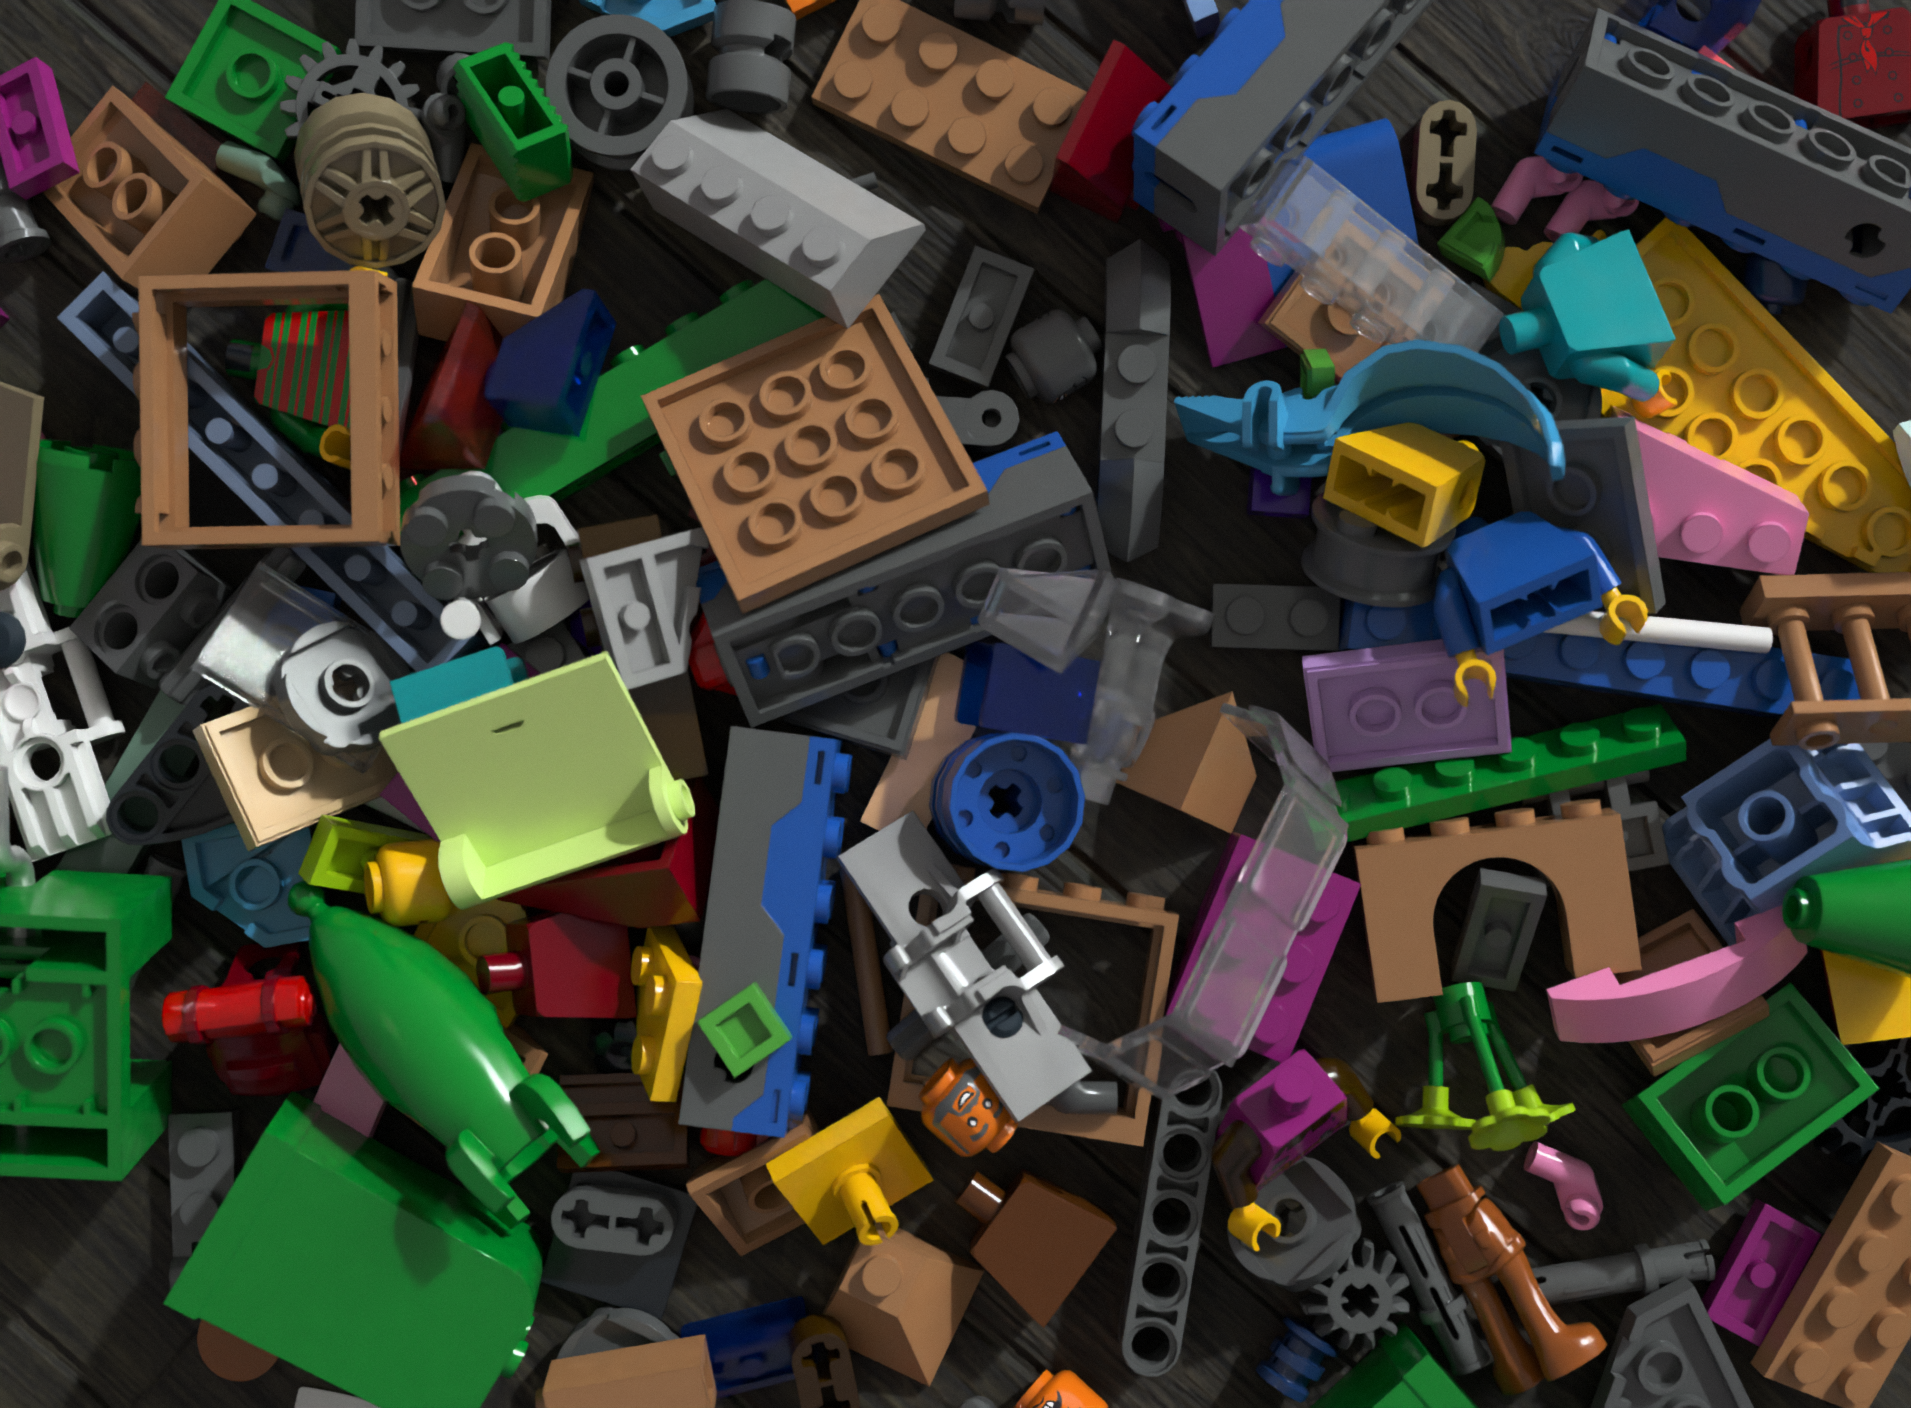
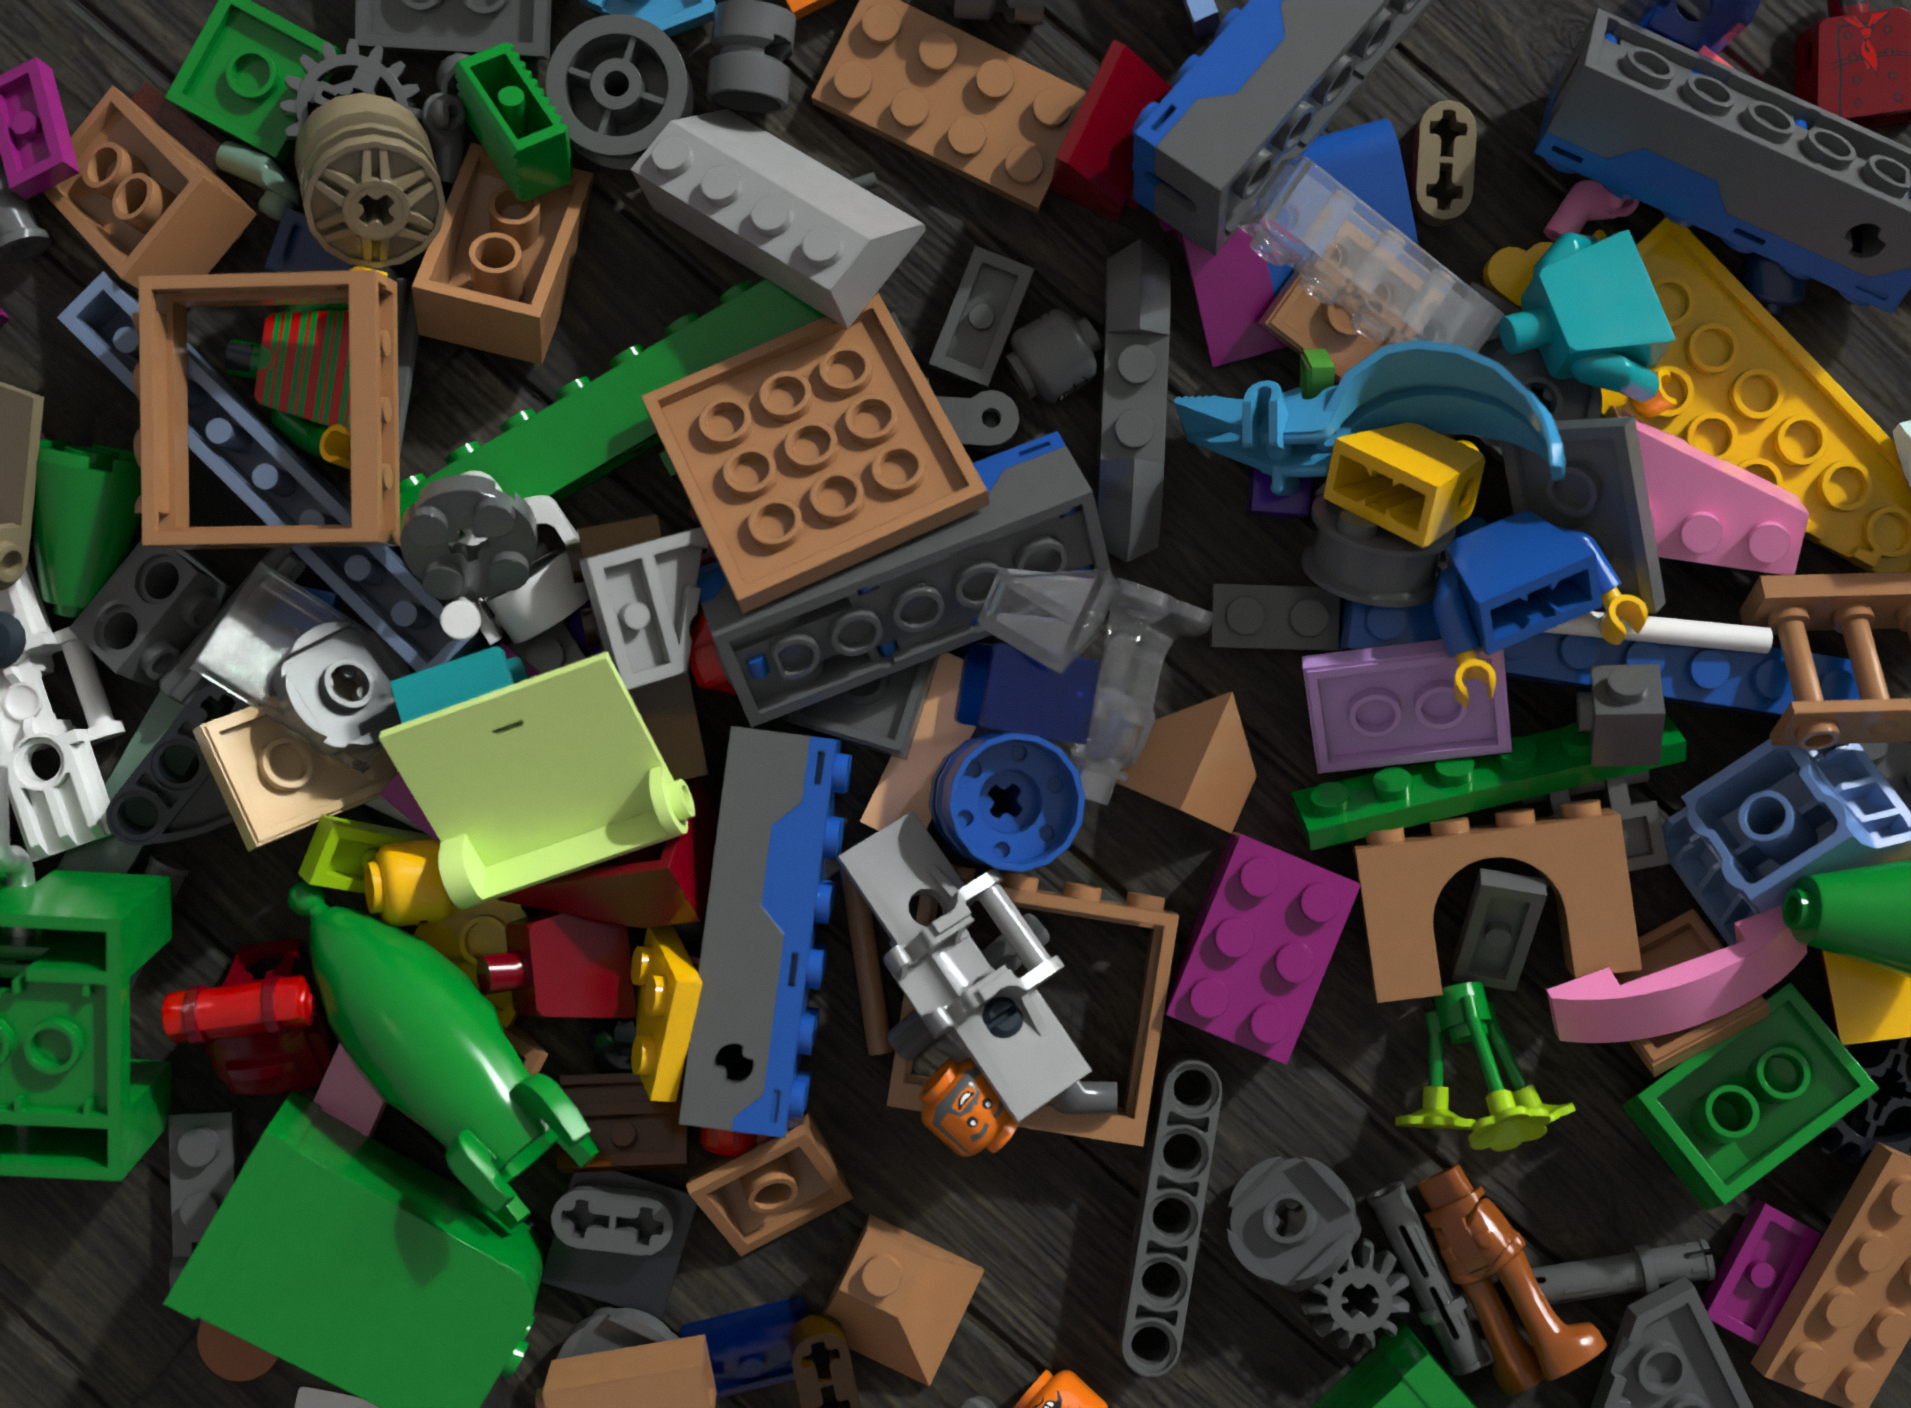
dark azure plate [181,823,330,948] -> none
clear red slope [399,302,523,469] -> none
clear blue slope [484,289,616,437] -> none
bright green tile [697,981,793,1078] -> none
yellow tile [766,1097,933,1246] -> none
reddish brown torso [954,1168,1117,1328] -> none
clear windscreen [1057,703,1349,1100] -> none
torso [1211,1049,1401,1252] -> none
dark blue bush [1255,1314,1340,1403] -> none
bright green tile [1437,196,1505,282] -> none
bright pink arm [1491,156,1583,225] -> none
bright pink arm [1524,1141,1603,1231] -> none
none -> dark grey brick [1576,664,1665,767]

